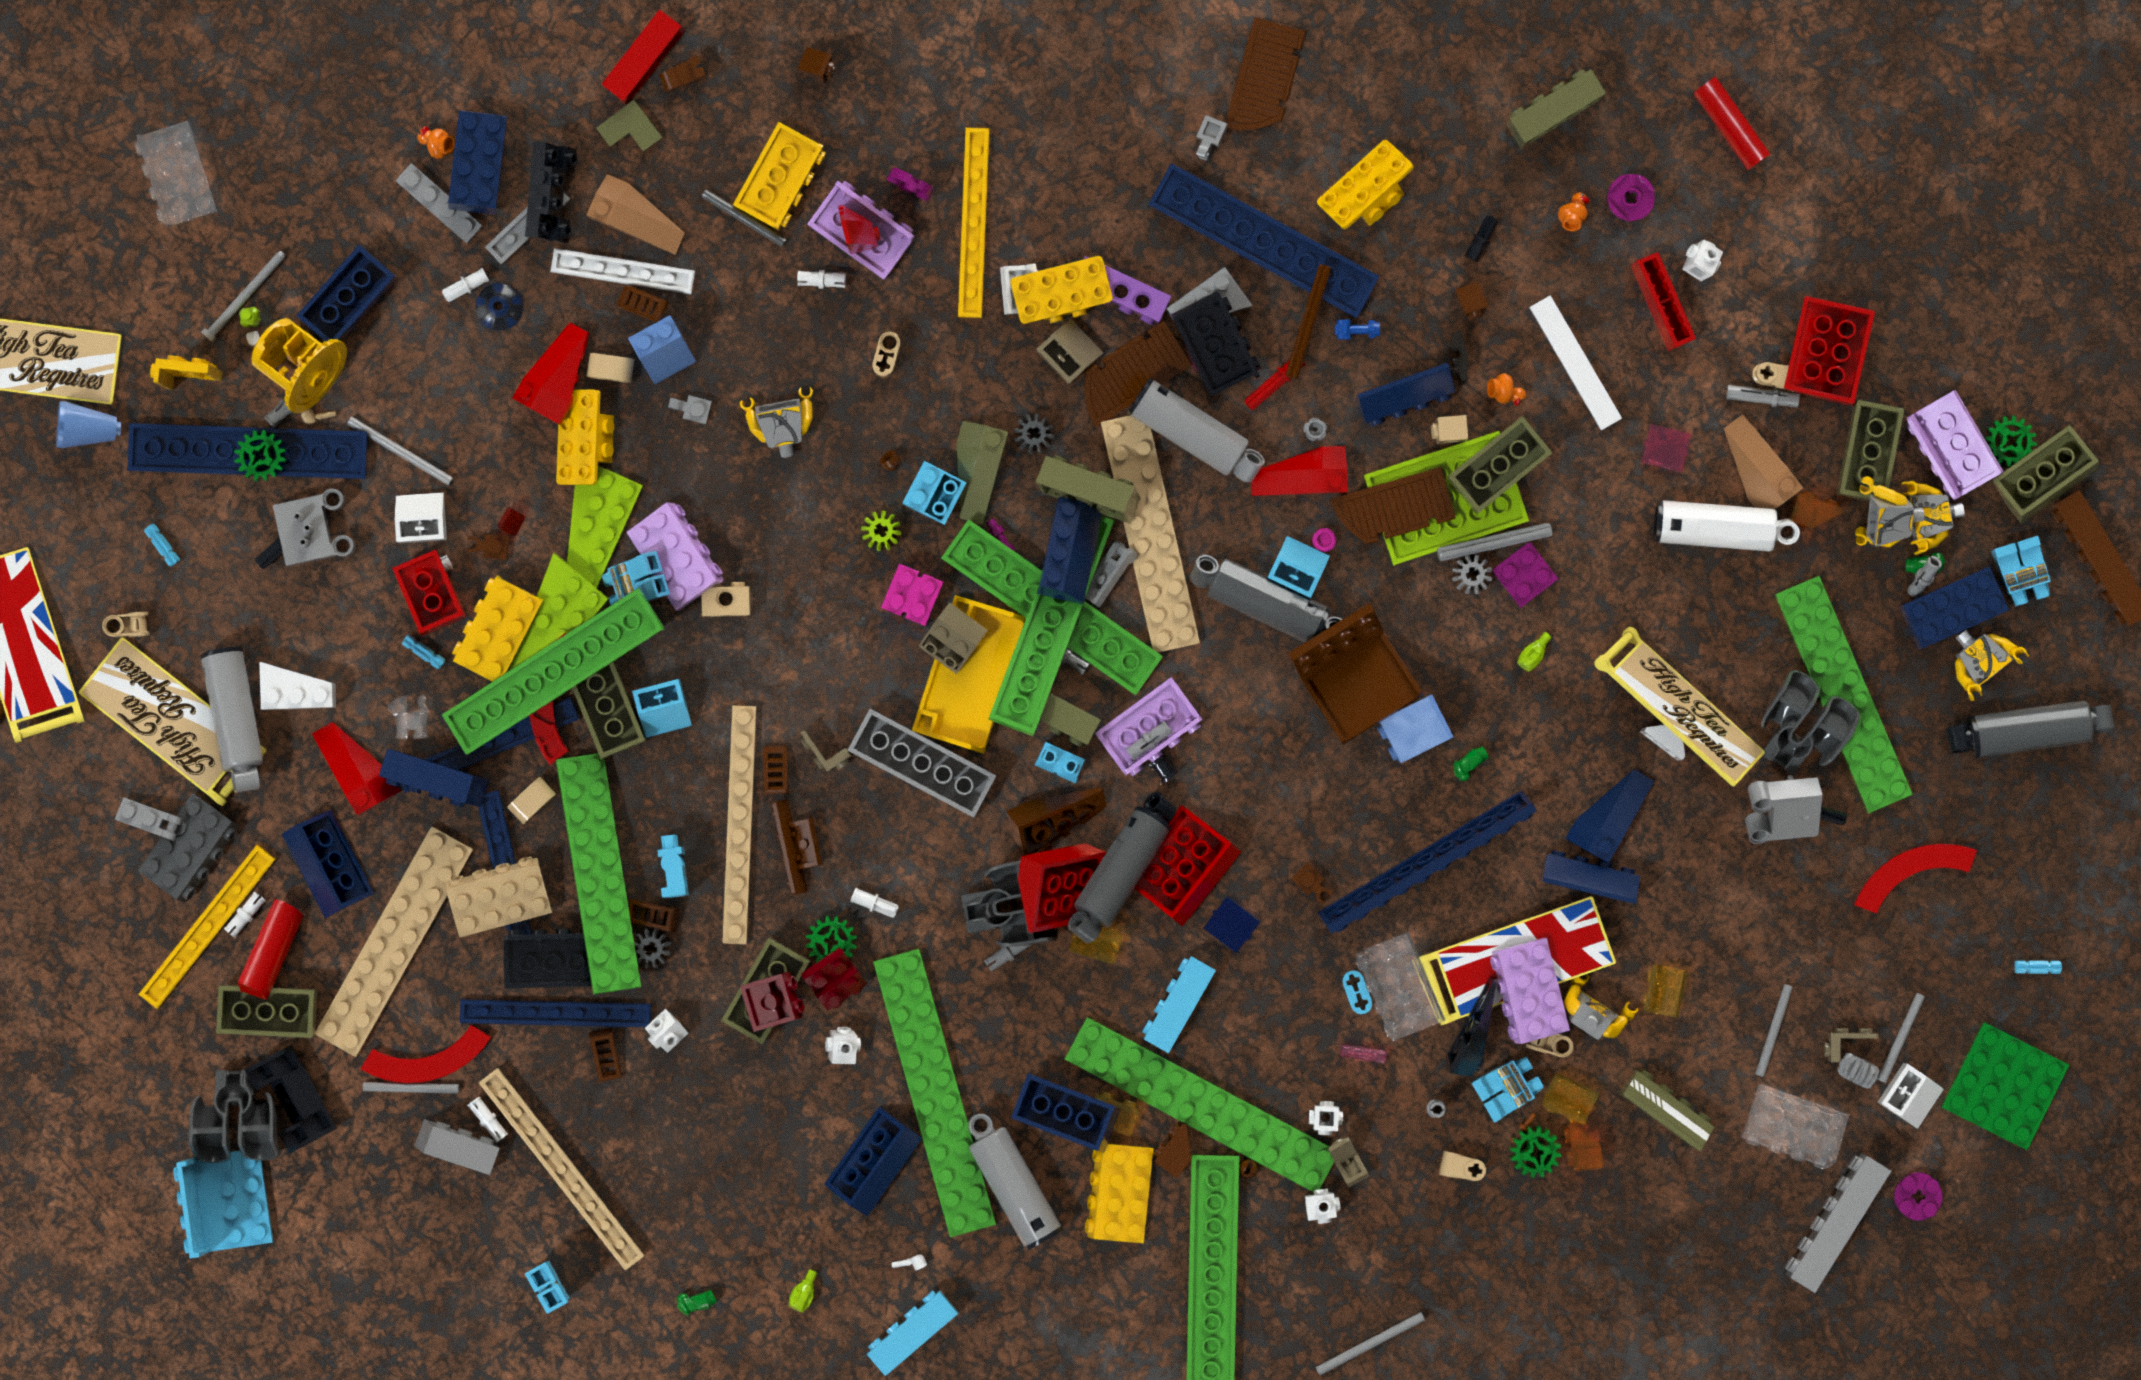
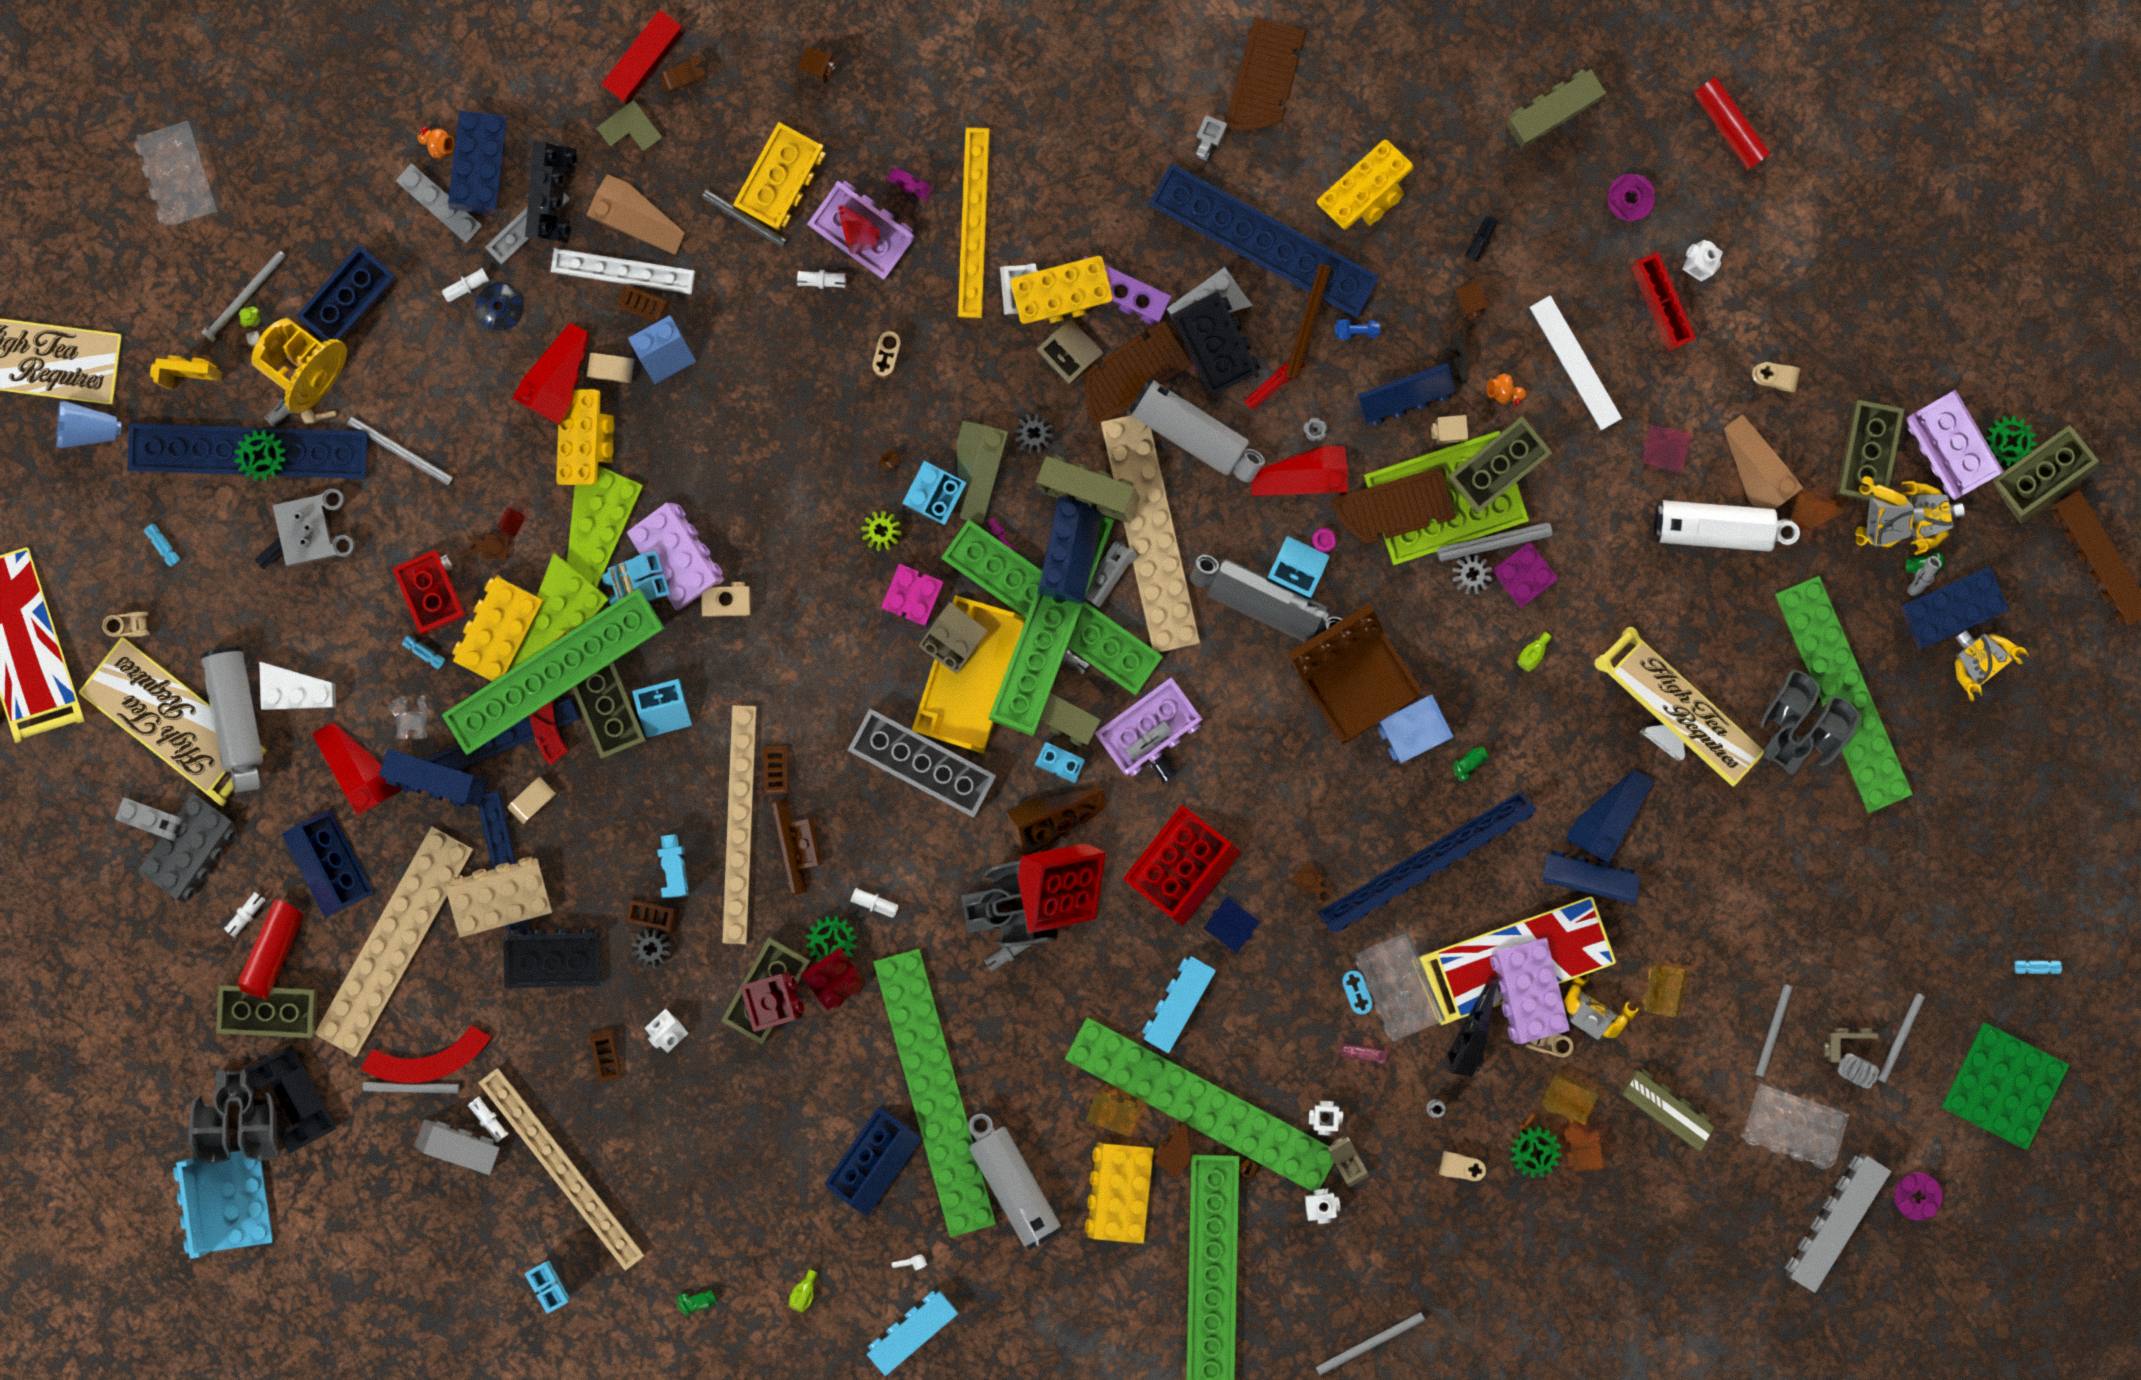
yellow tile [138,845,276,1009] -> none
white slope [395,493,447,543] -> none
dark blue tile [460,999,651,1028] -> none
bright green plate [556,753,641,995] -> none
light grey plate [668,395,712,425] -> none
torso [740,387,813,458] -> none
dark tan bracket [800,730,852,772] -> none
white brick [825,1027,861,1064] -> none
dark blue brick [1011,1073,1121,1153] -> none
dark grey piece [1068,792,1177,943] -> none
clear yellow bracket [1069,928,1123,964] -> none
medium azure hips [1471,1057,1544,1123] -> none
orange animal [1558,192,1589,231] -> none
light grey pin [1726,384,1800,408] -> none
light grey piece [1745,775,1847,844] -> none
red slope [1784,296,1875,407] -> none
red tile [1854,844,1977,914] -> none
white slope [1877,1063,1944,1129] -> none
dark grey piece [1946,701,2115,758] -> none
medium azure hips [1991,536,2051,607] -> none

